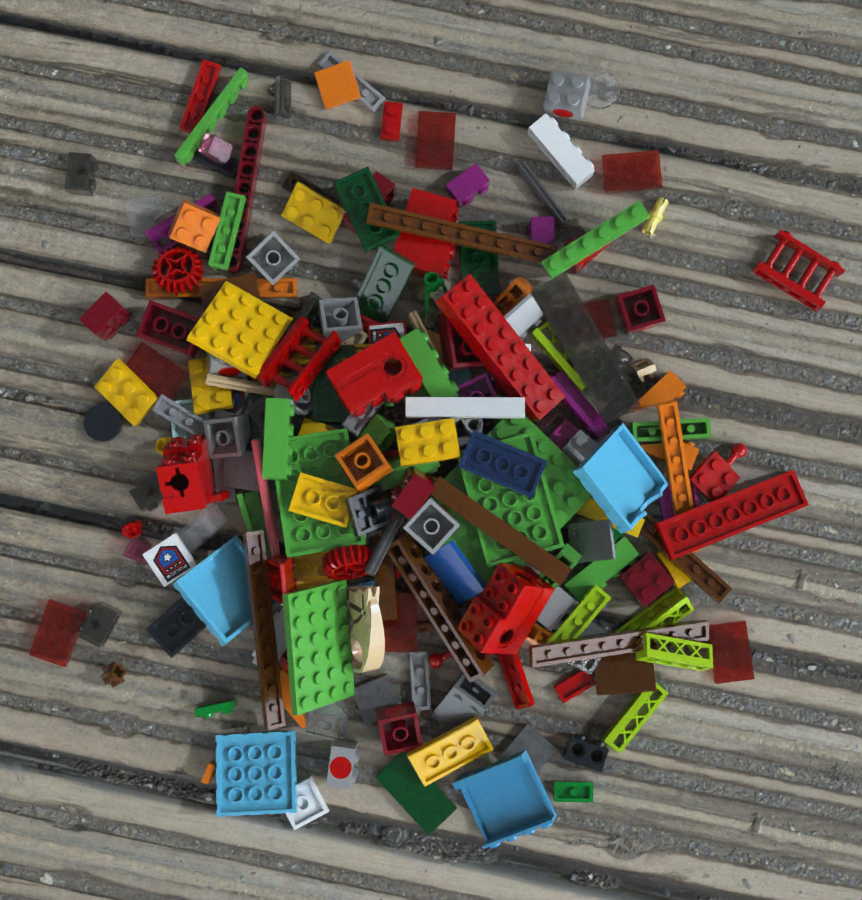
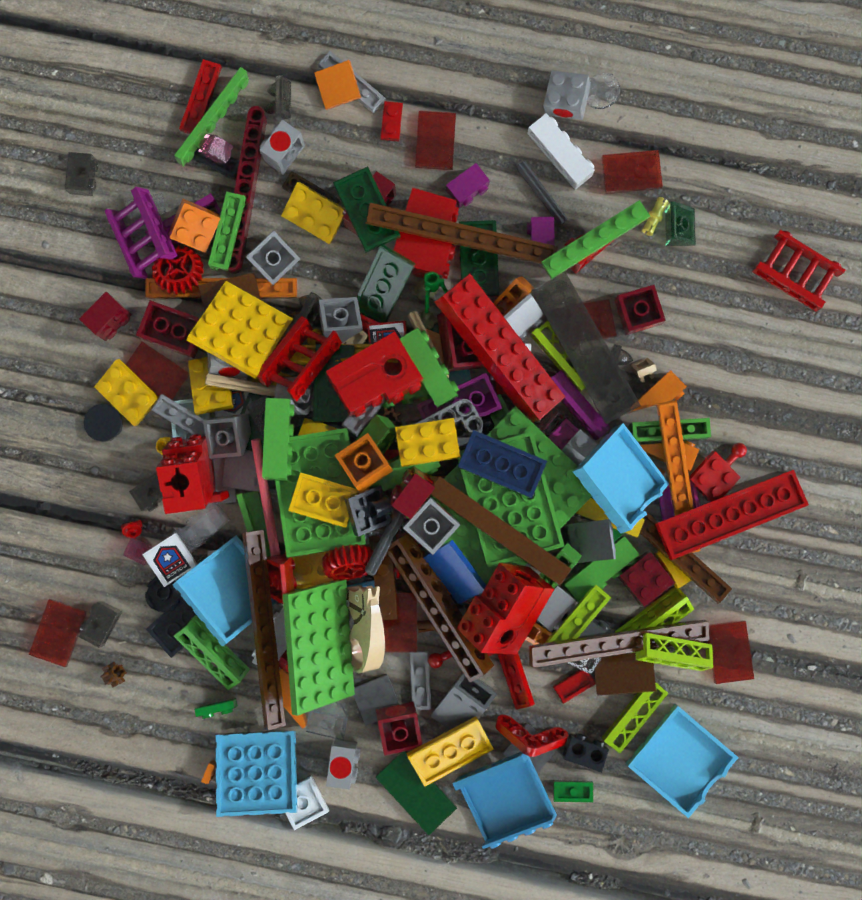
white tile [406,397,525,418] -> none
none -> magenta fence [105,187,178,279]
none -> black tile [145,576,183,613]
none -> bright green fence [174,615,250,690]
none -> light grey brick [260,120,305,175]
none -> red beam [495,715,569,757]
none -> medium azure piece [625,704,739,819]
none -> clear green slope [665,201,696,246]

